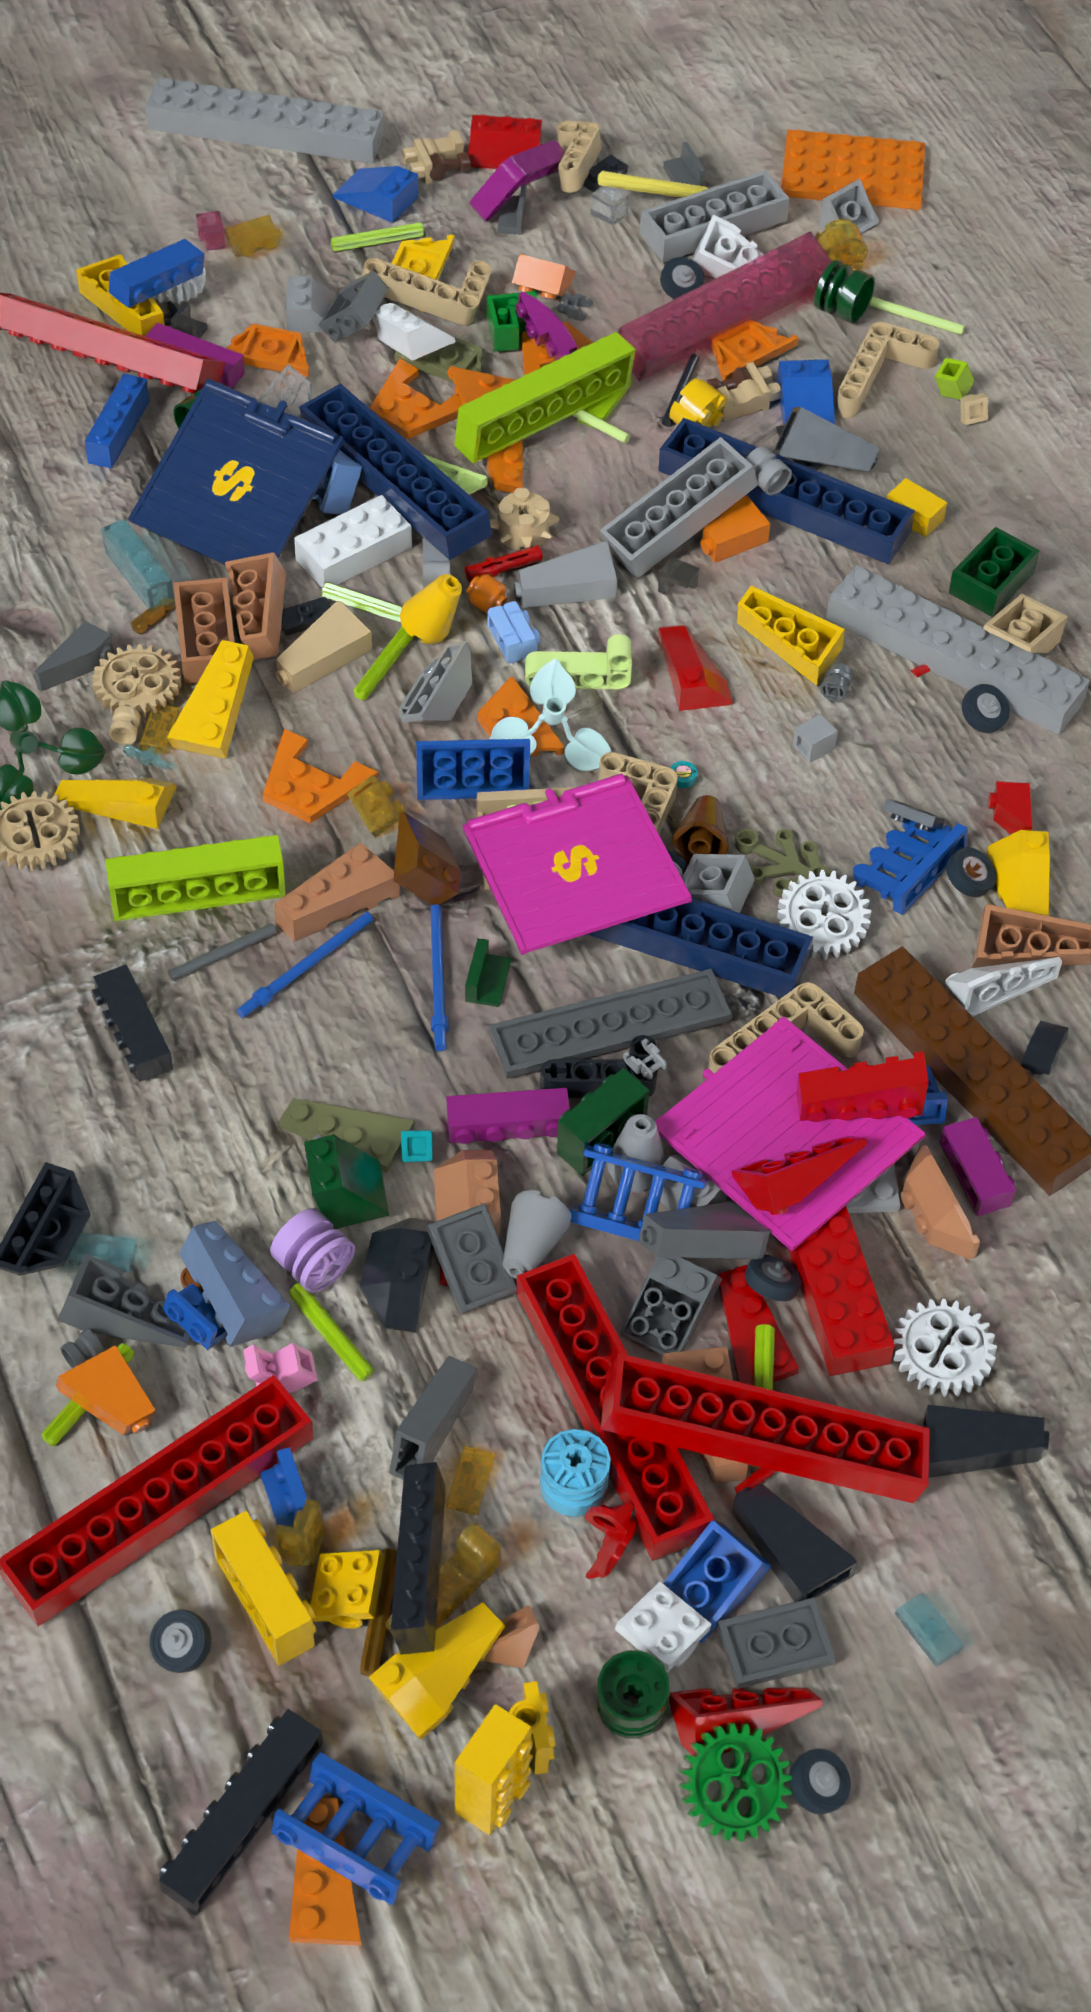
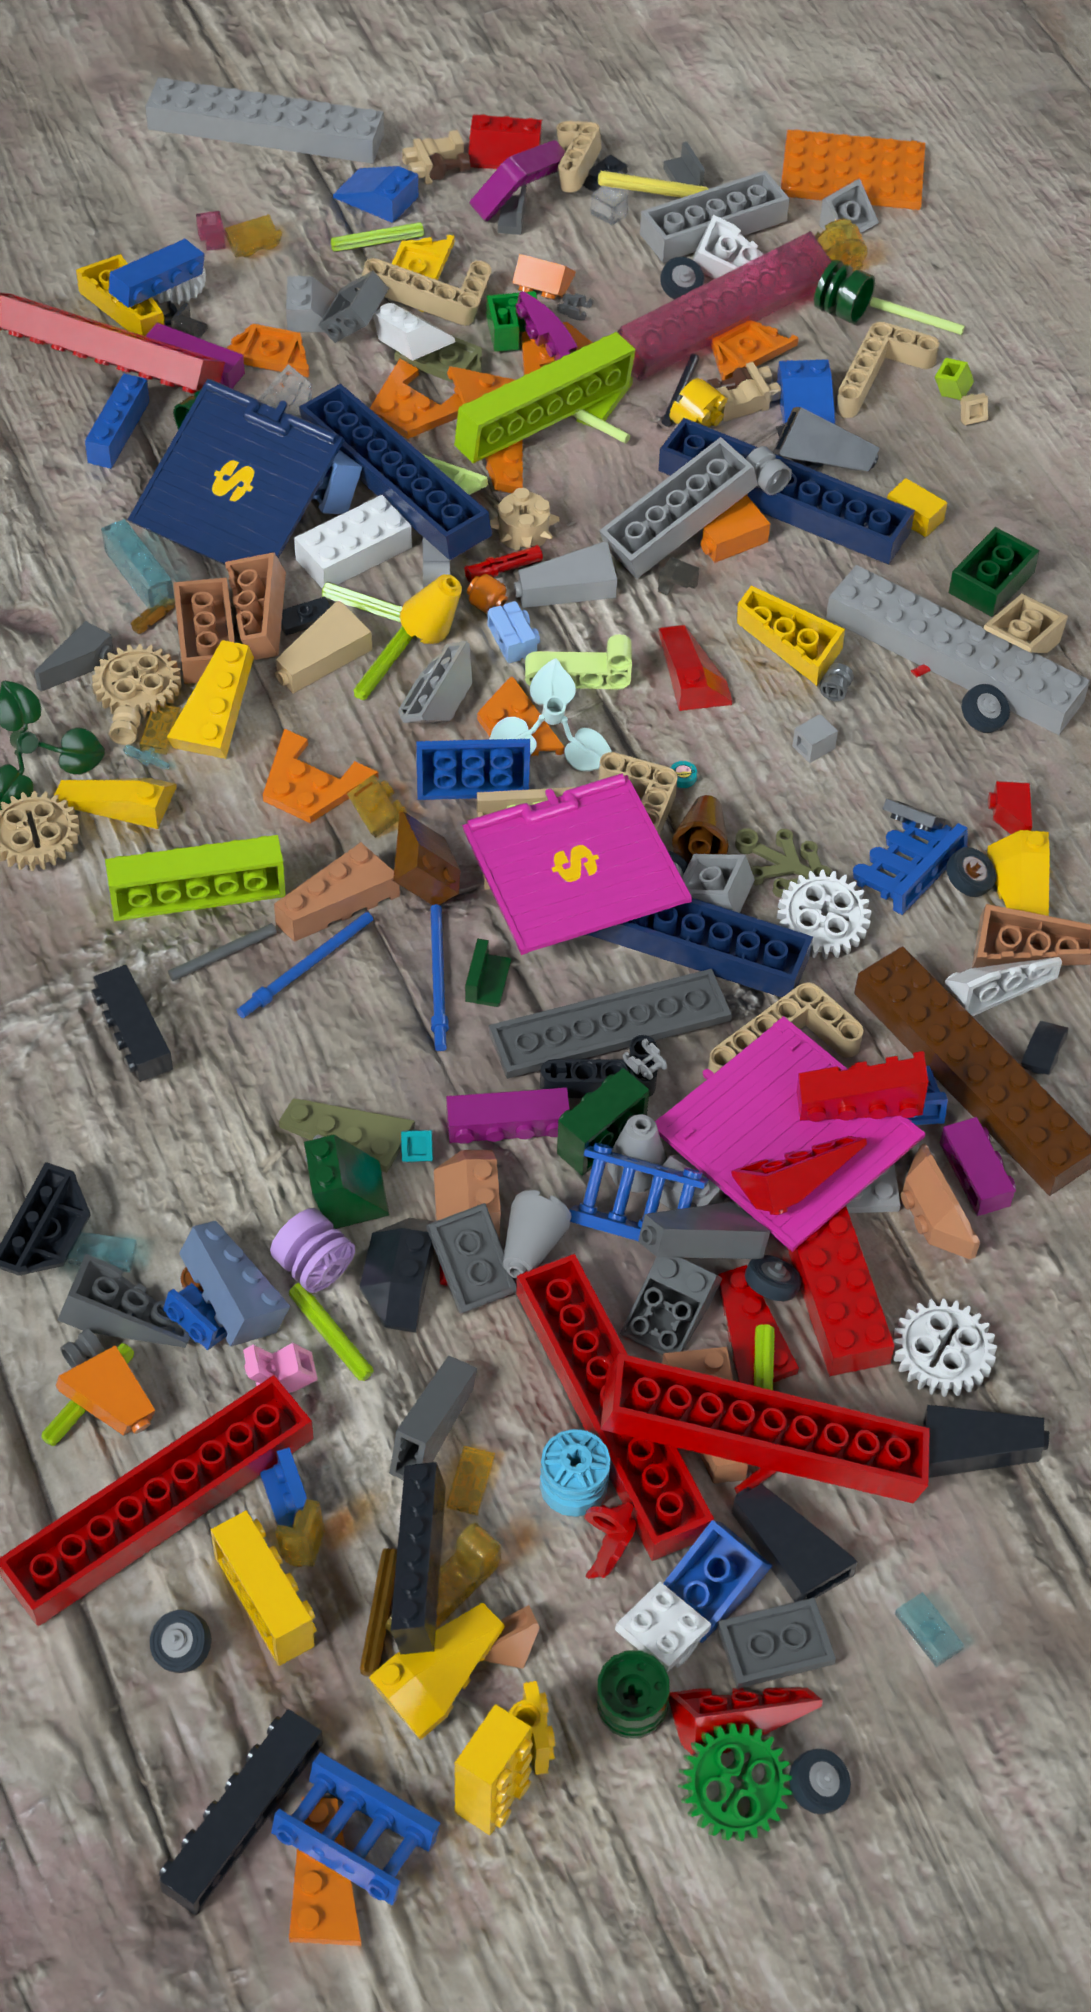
yellow plate [310,1550,385,1629] -> none

